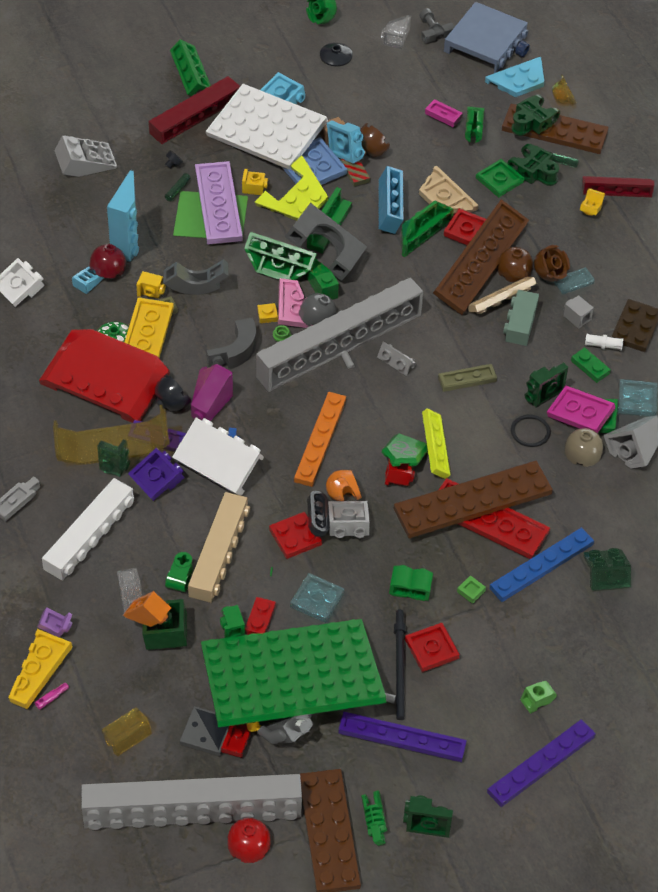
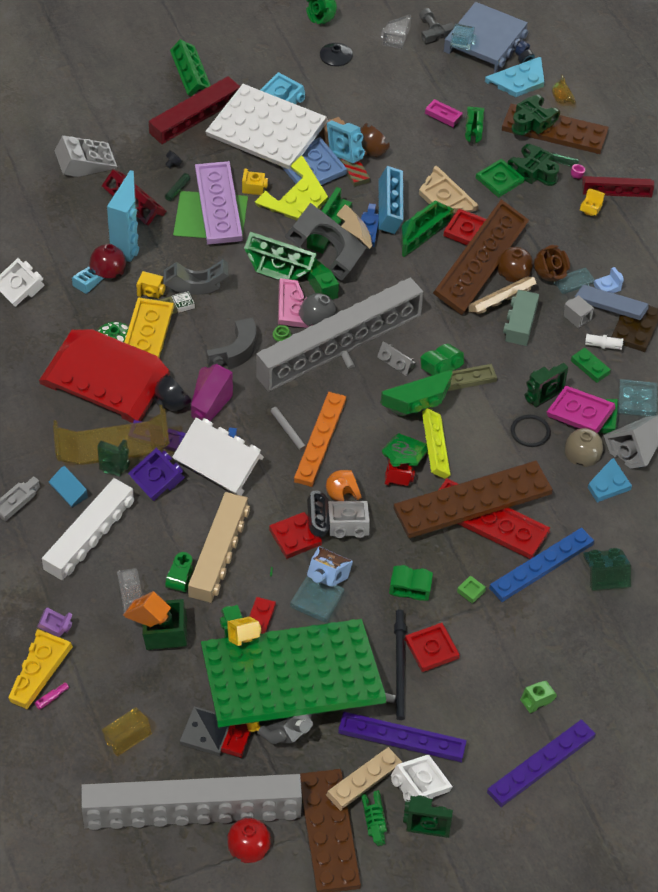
yellow plate [257,303,278,323] -> none
none -> dark azure slope [49,466,88,507]
none -> dark red fence [102,169,167,226]
none -> tile [172,291,195,313]
none -> yellow brick [227,617,261,646]
none -> light grey bar [271,407,306,451]
none -> light blue torso [307,546,353,587]
none -> tan plate [326,747,402,811]
none -> tan slope [337,204,372,249]
none -> blue hinge [361,203,379,247]
none -> green wedge [380,370,453,416]
none -> white plate [391,755,453,801]
none -> green brick [420,344,464,376]
none -> clear light blue brick [451,23,477,51]
none -> black tile [518,50,535,64]
none -> dark pink hinge [571,164,585,179]
none -> sand blue tile [575,284,649,320]
none -> dark azure wing [588,458,632,502]
none -> light blue bracket [593,267,624,293]

